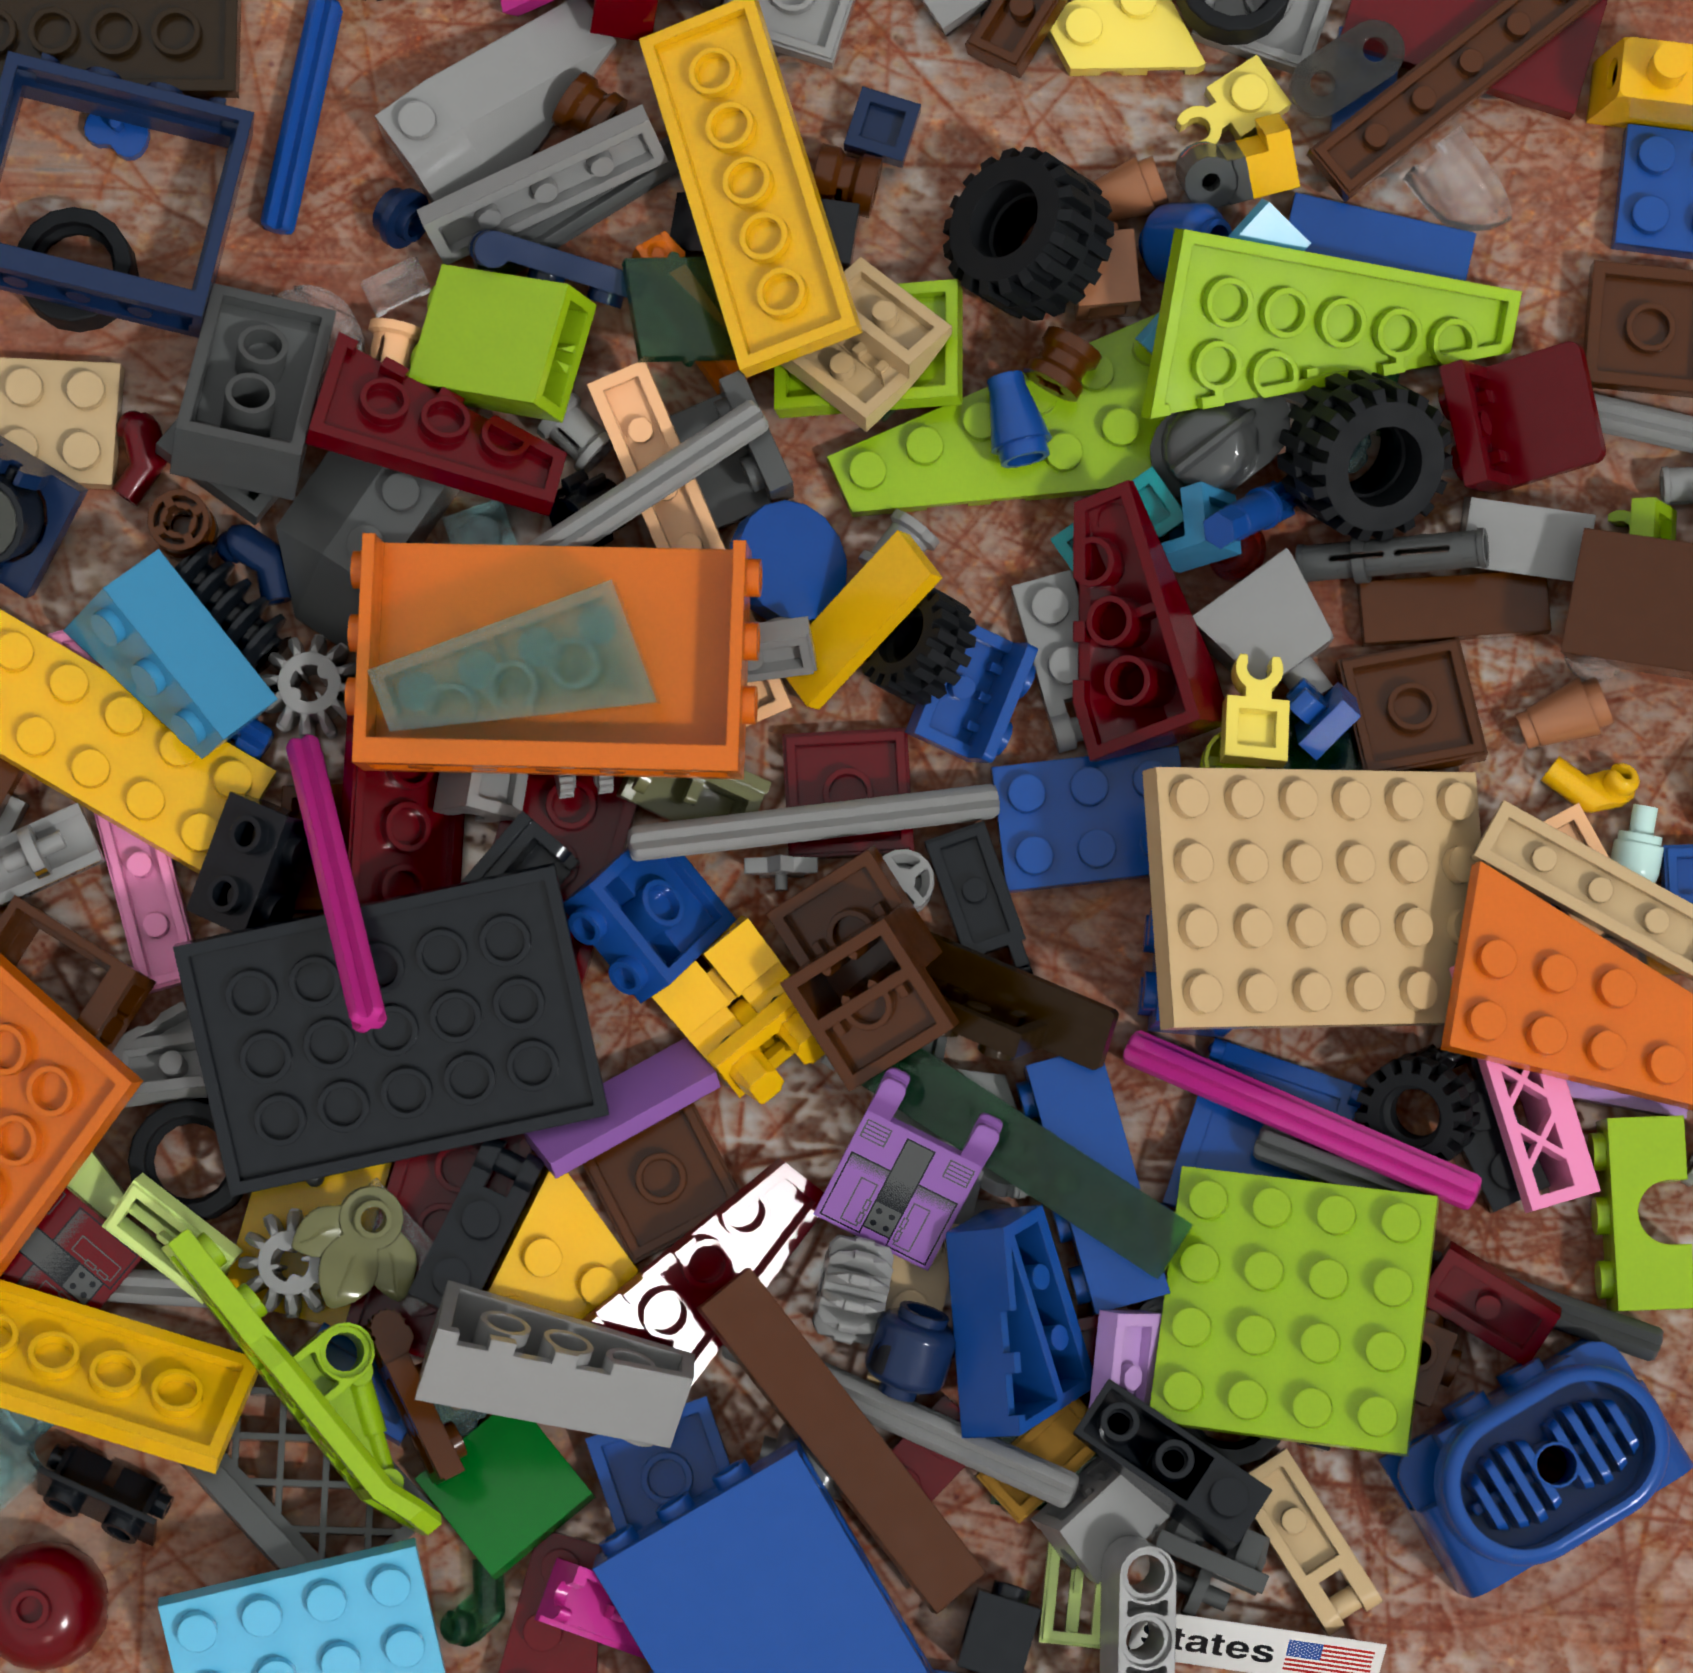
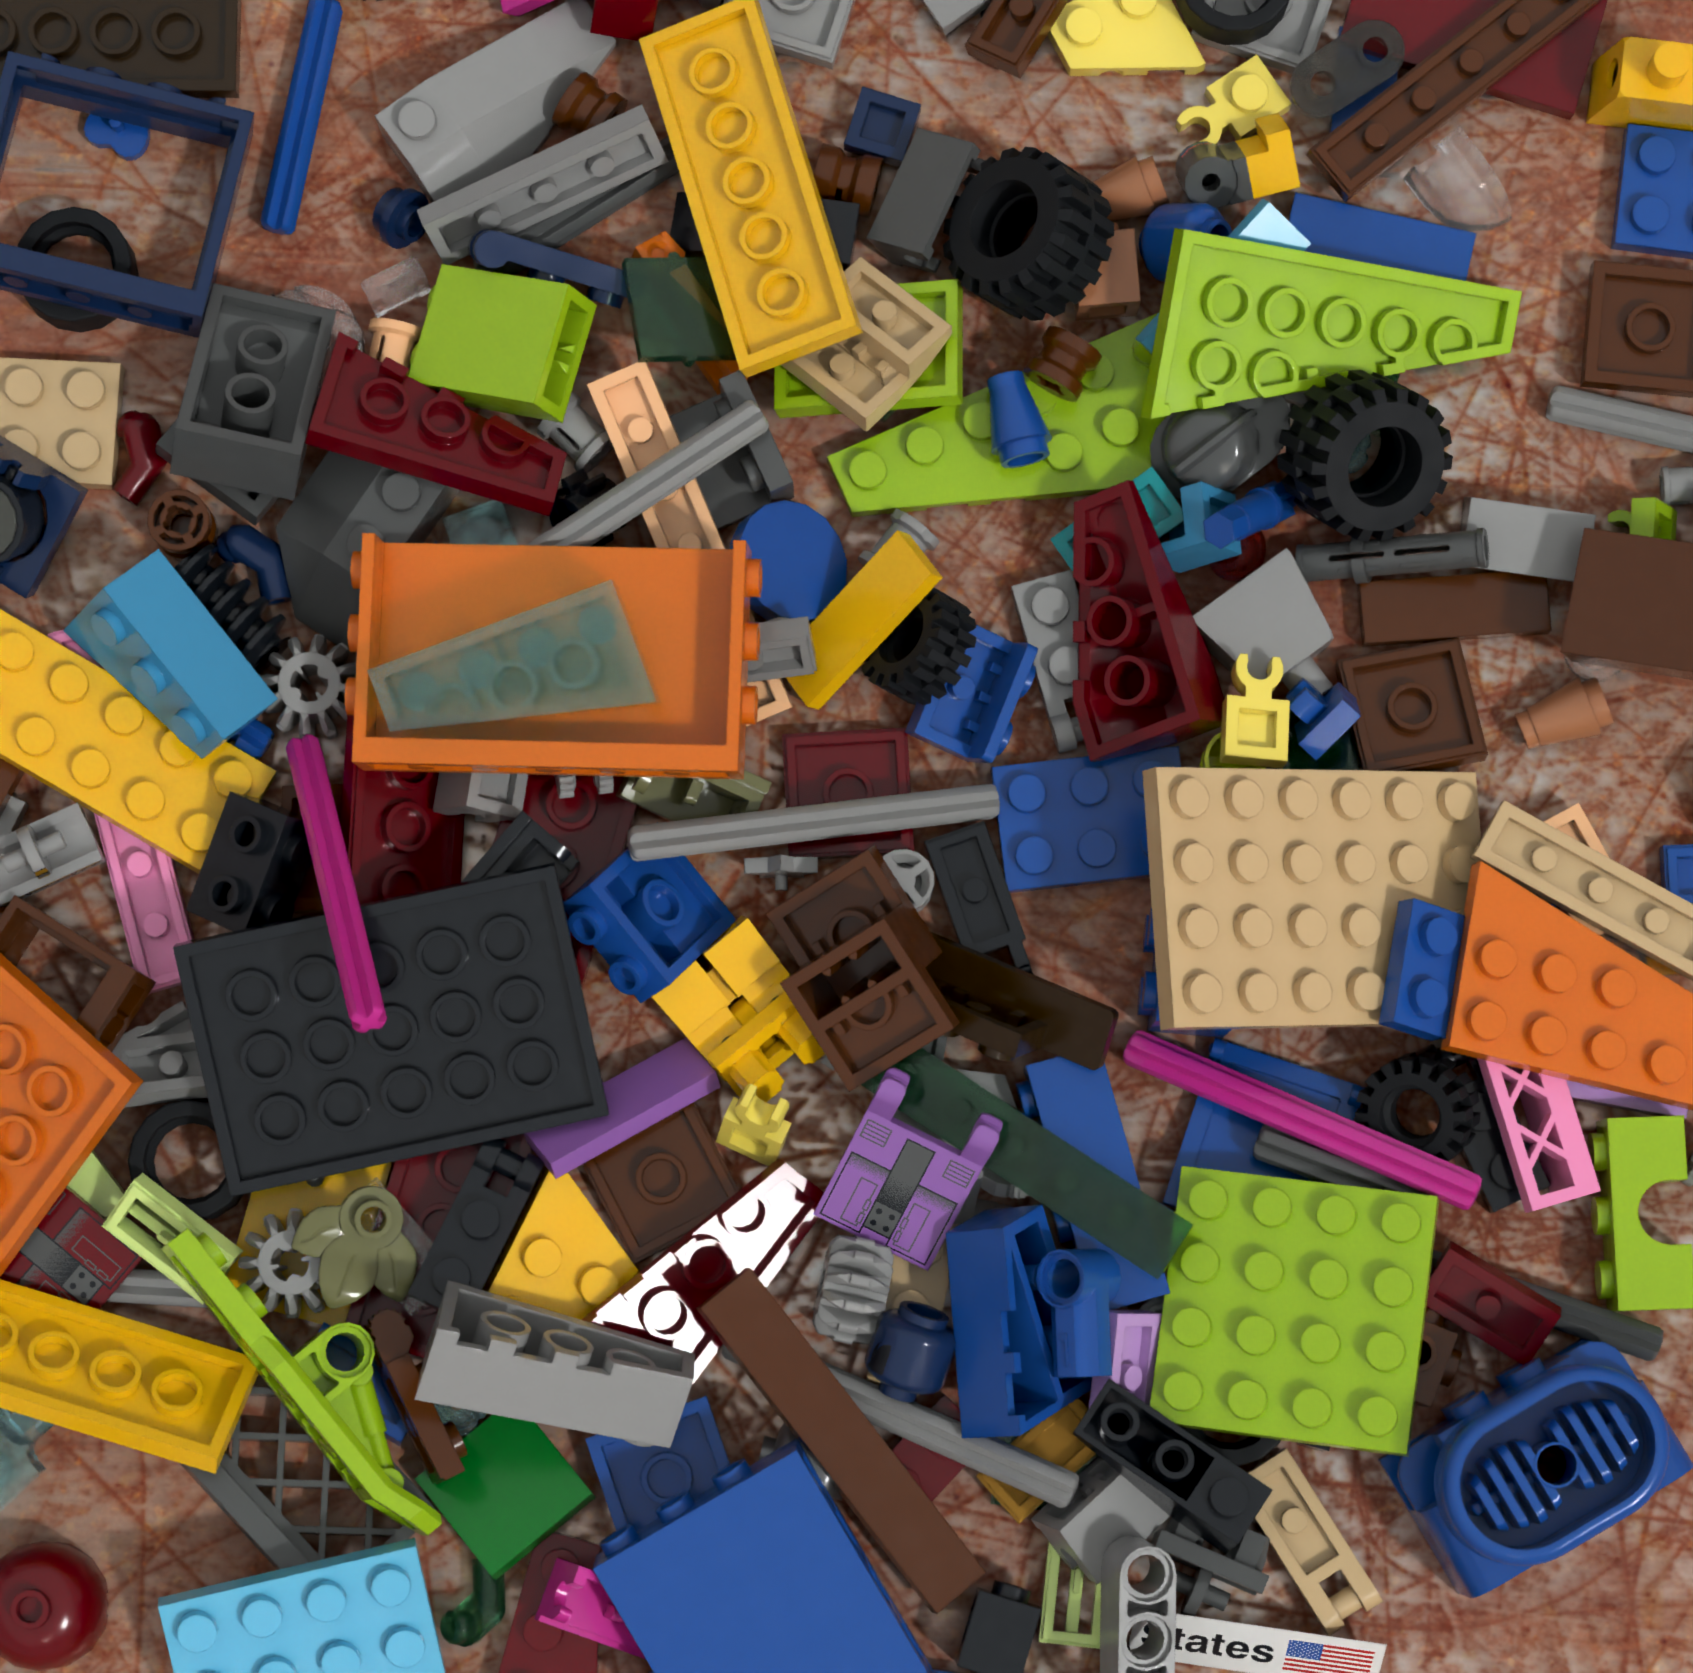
black hinge [37,1443,174,1546] -> none
dark red bracket [1438,341,1606,494] -> none
yellow arm [1540,756,1640,813] -> none
light aqua cylinder [1610,804,1664,883] -> none
none -> light yellow plate [716,1084,792,1166]
none -> dark grey hinge [867,128,985,273]
none -> blue piece [1036,1248,1121,1378]
none -> blue plate [1379,898,1465,1041]

